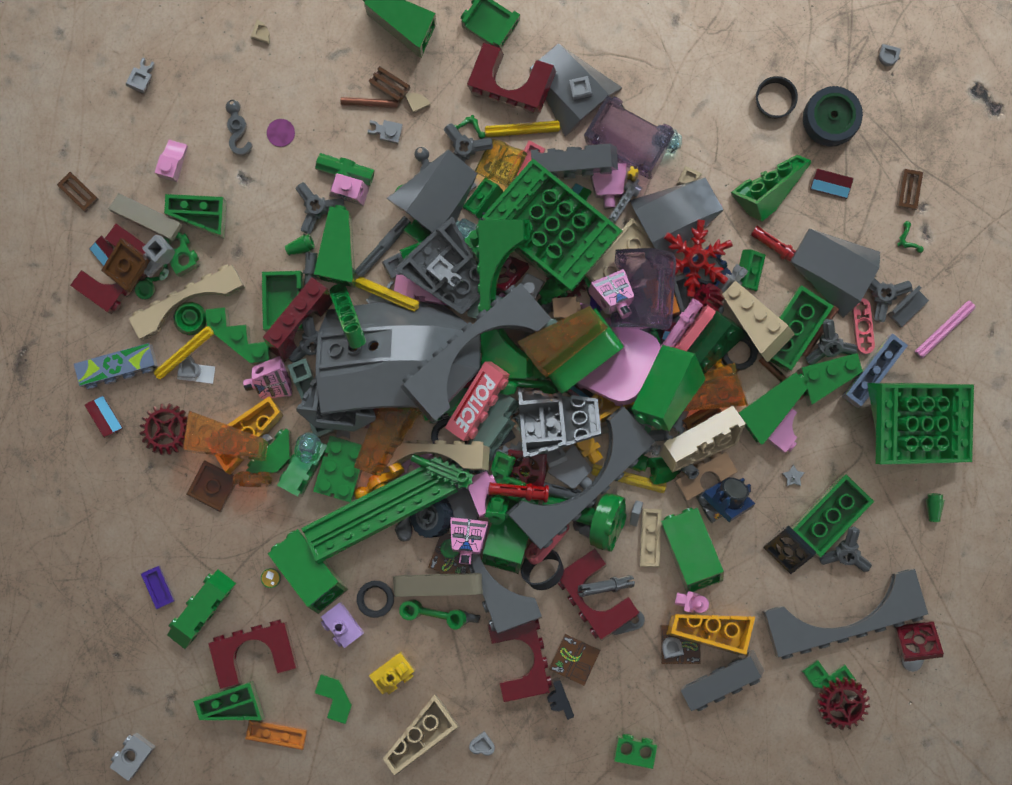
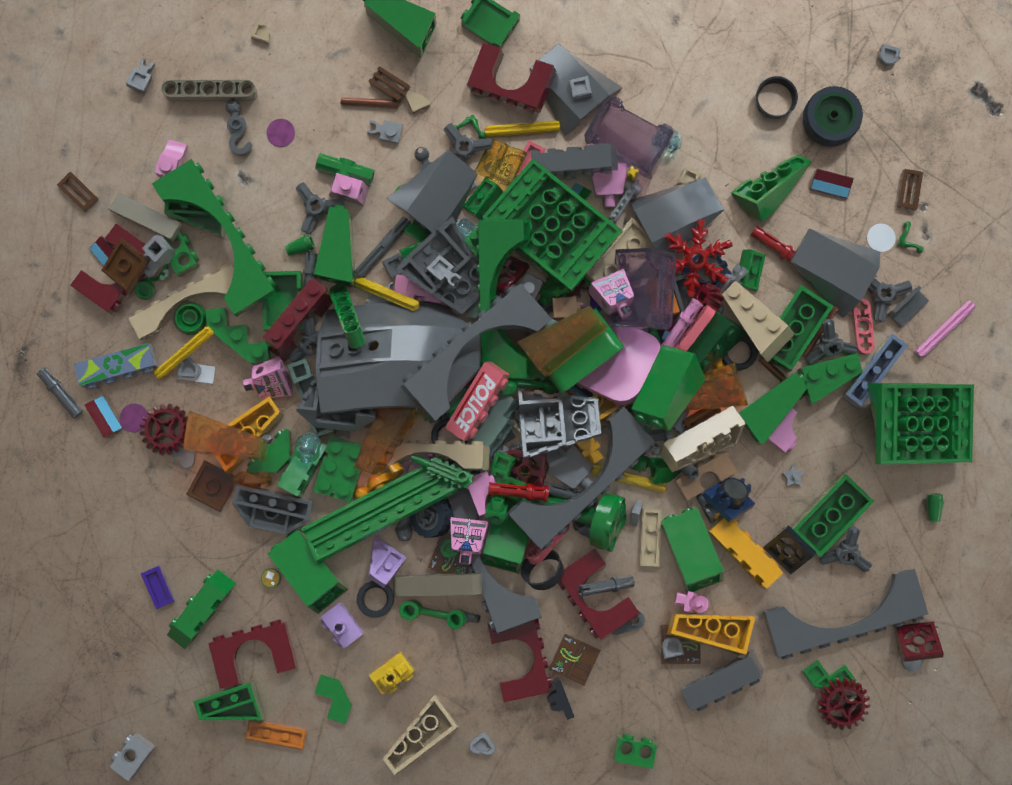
none -> dark grey pin [36,367,83,419]
none -> flat silver sticker [120,403,149,432]
none -> green arch [152,159,276,317]
none -> dark tan beam [161,80,258,101]
none -> light grey tile [172,445,195,468]
none -> dark grey wedge [232,484,313,535]
none -> lavender wing [368,536,407,588]
none -> light orange wedge [708,517,784,589]
none -> white sticker [867,224,896,252]

